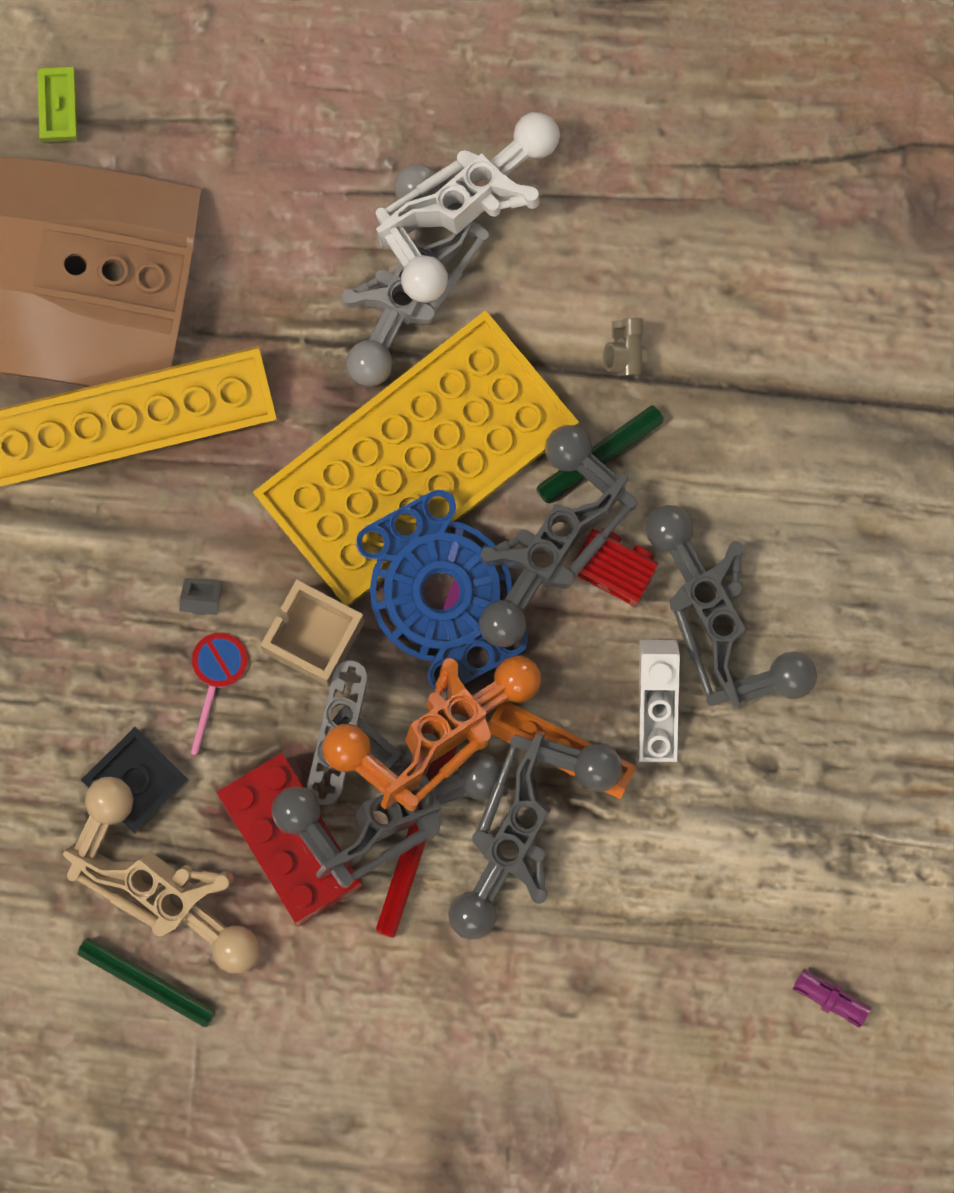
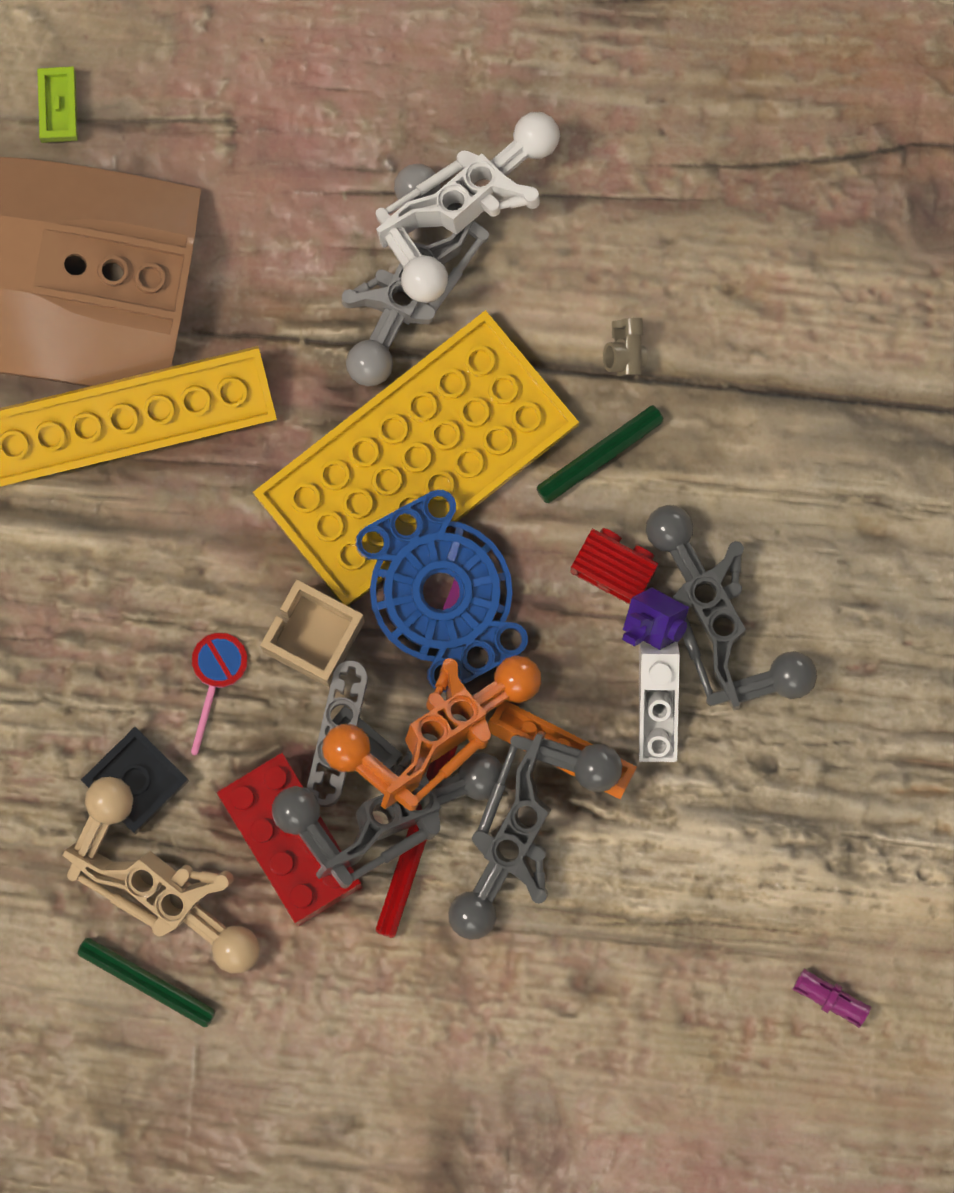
dark grey plate [179,578,222,615] -> none
dark grey piece [479,425,637,647] -> none
none -> dark purple brick [622,588,689,650]

